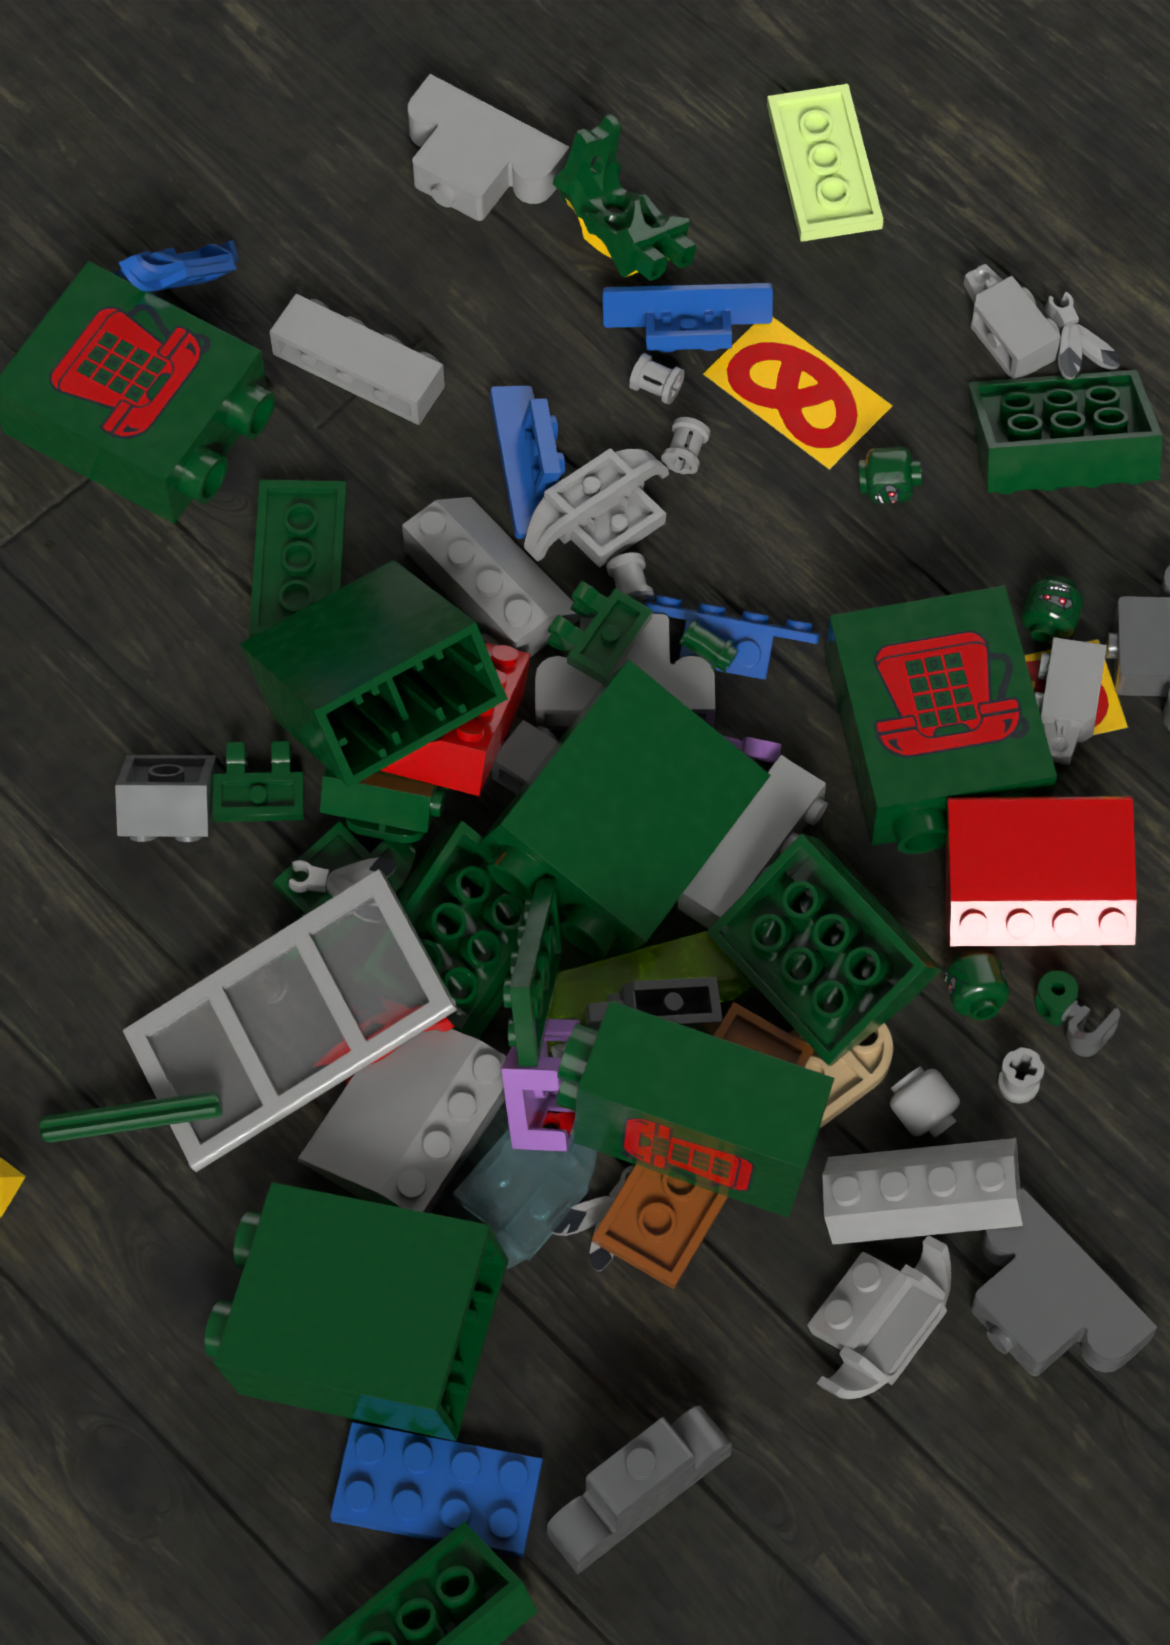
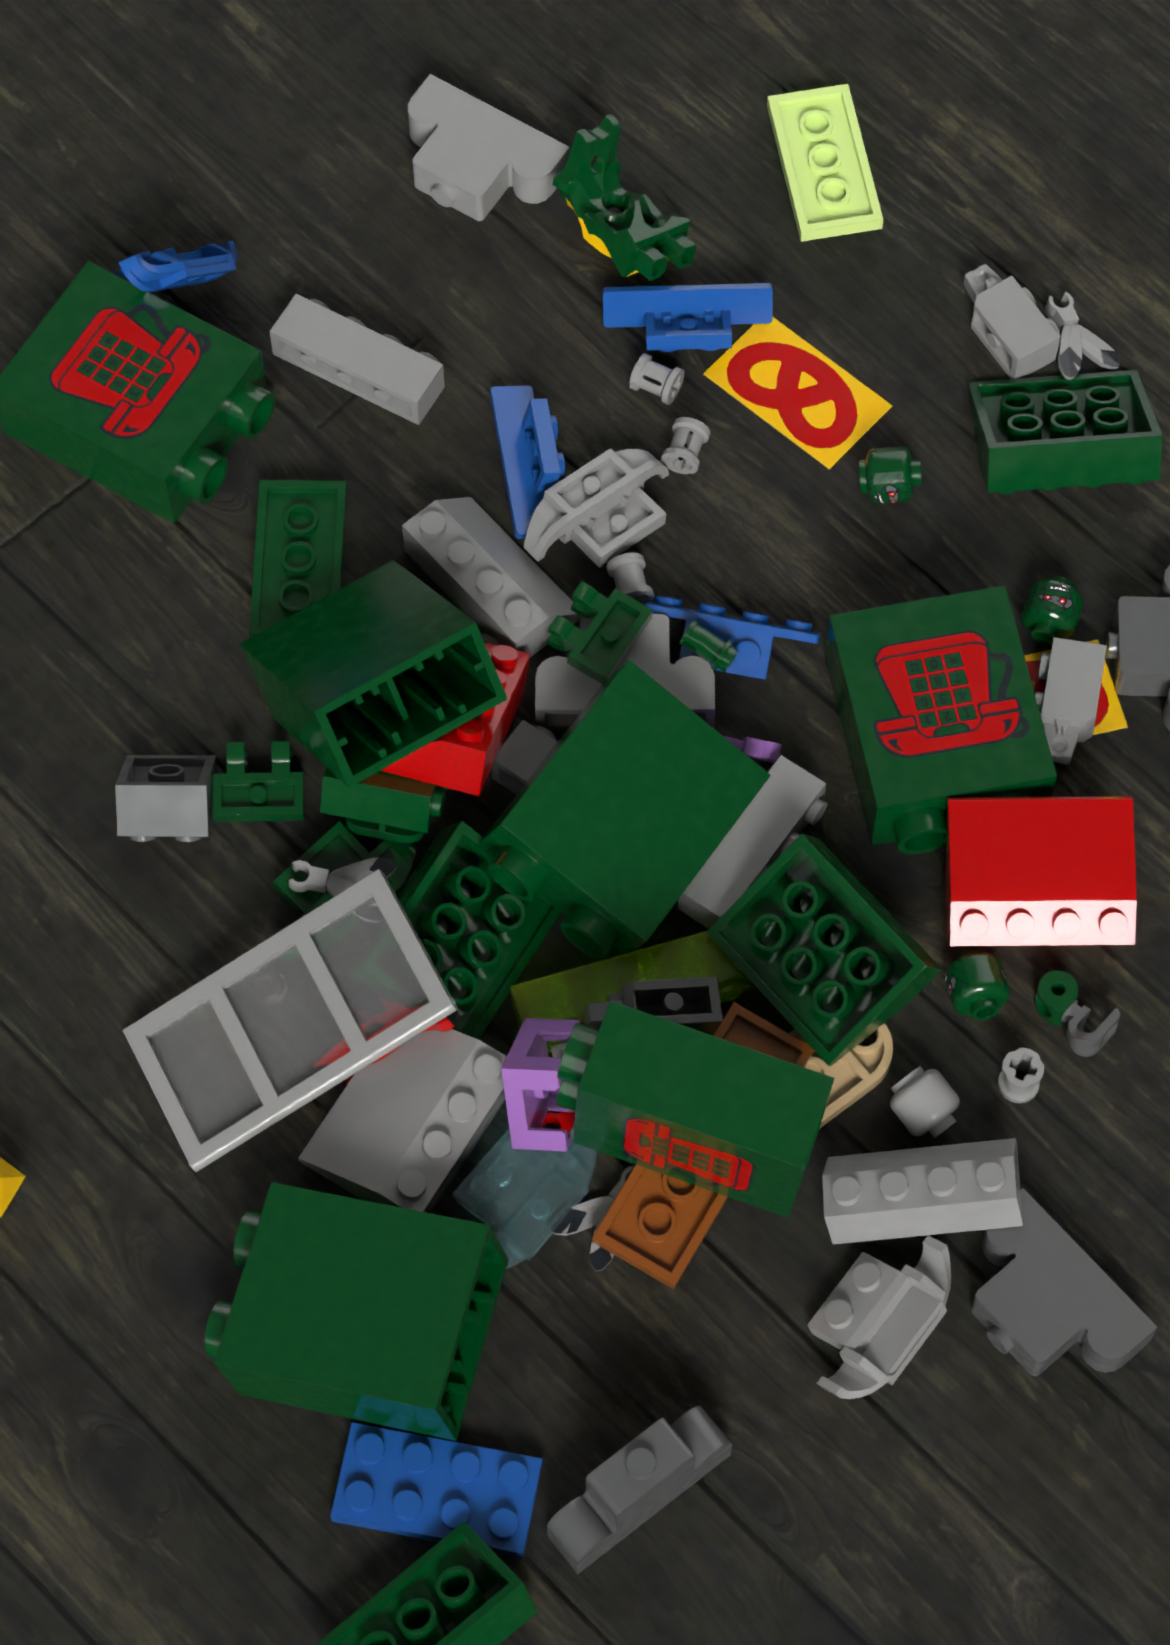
dark green axle [39,1091,223,1143] -> none
dark green plate [503,879,564,1066] -> none

